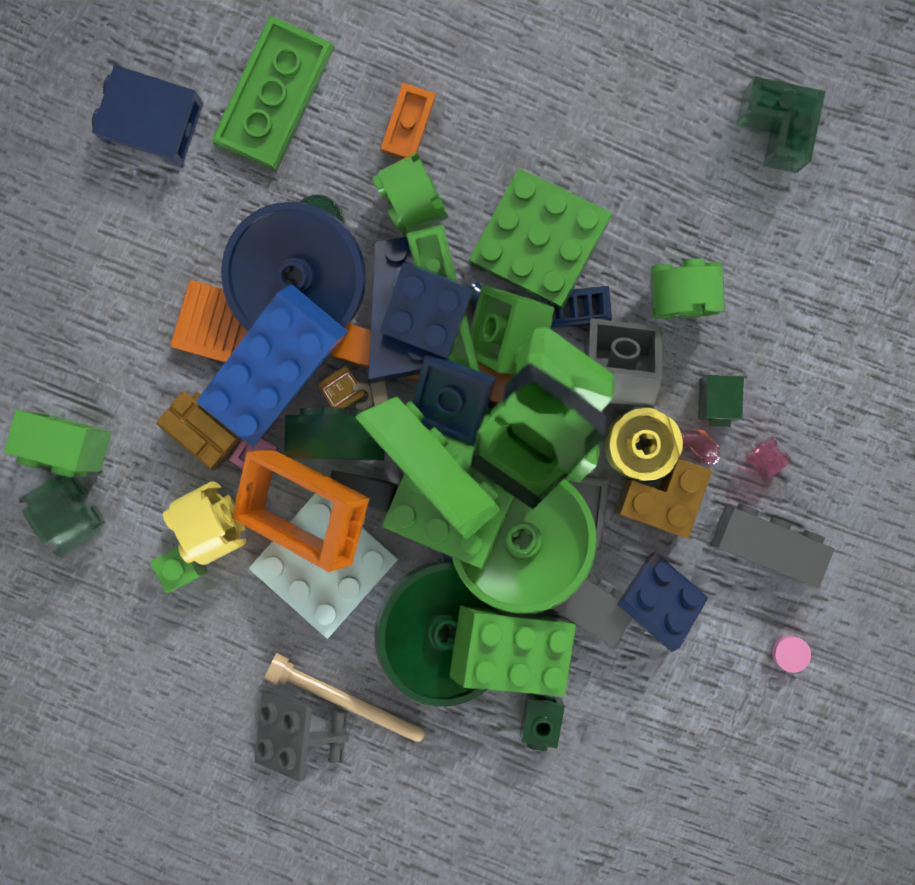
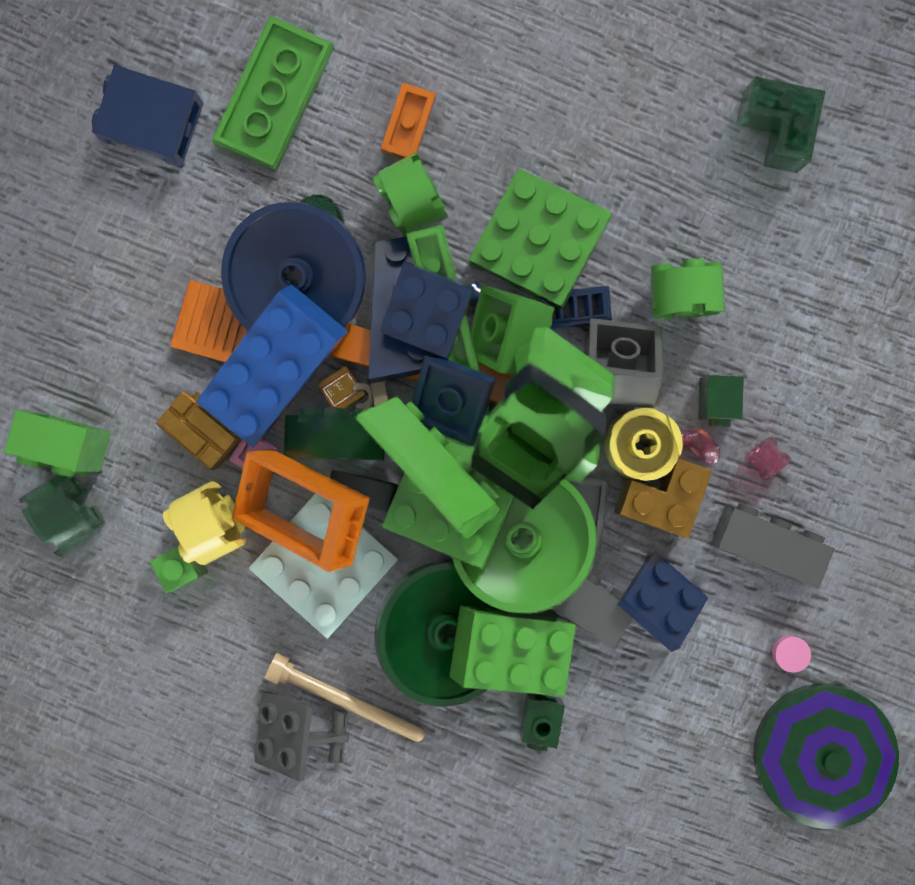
none -> dish [753,683,899,829]

